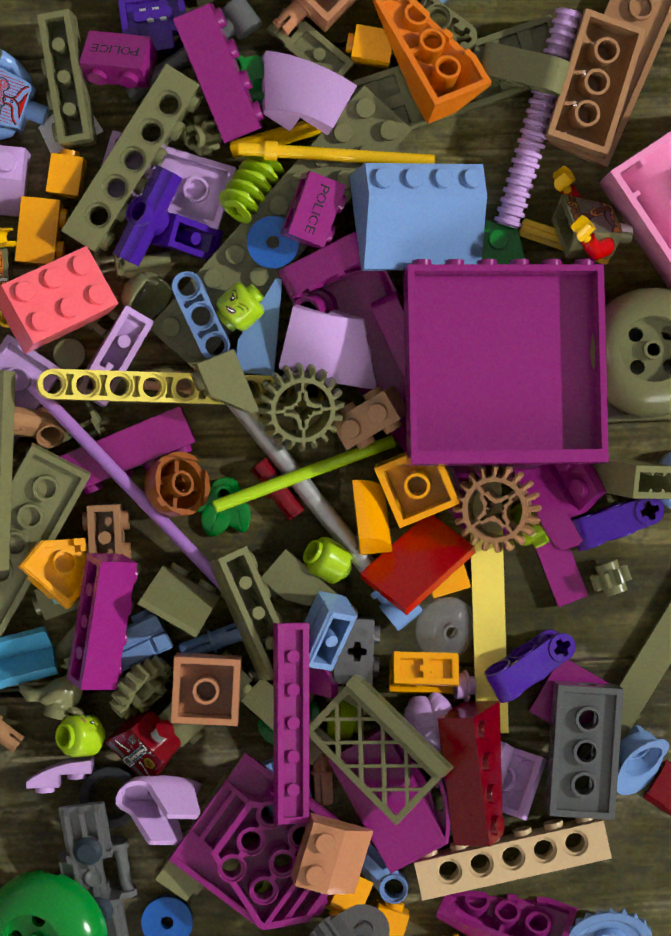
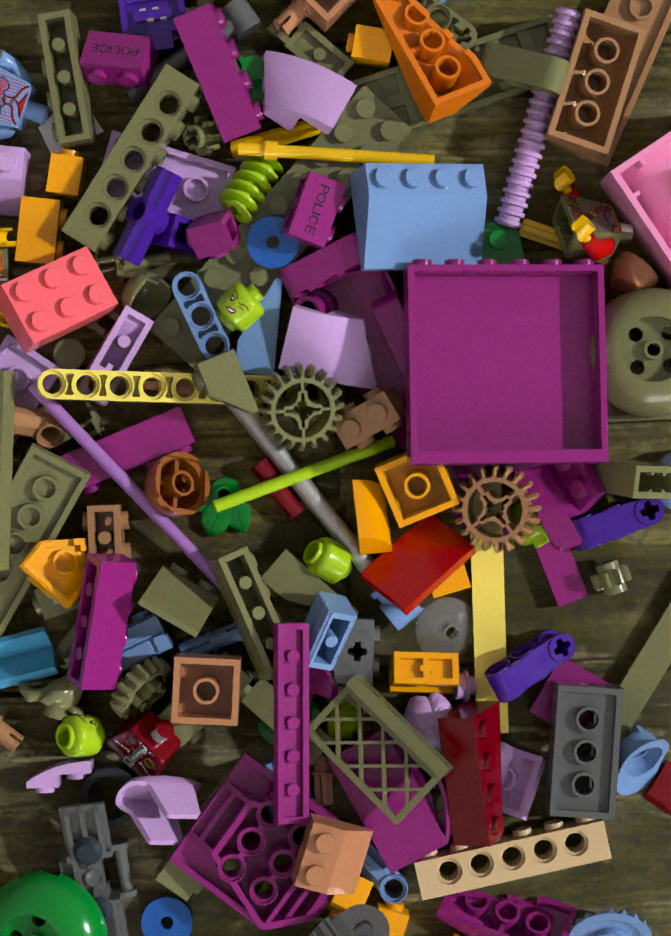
none -> magenta brick [186,208,242,260]
none -> nougat piece [610,251,658,292]

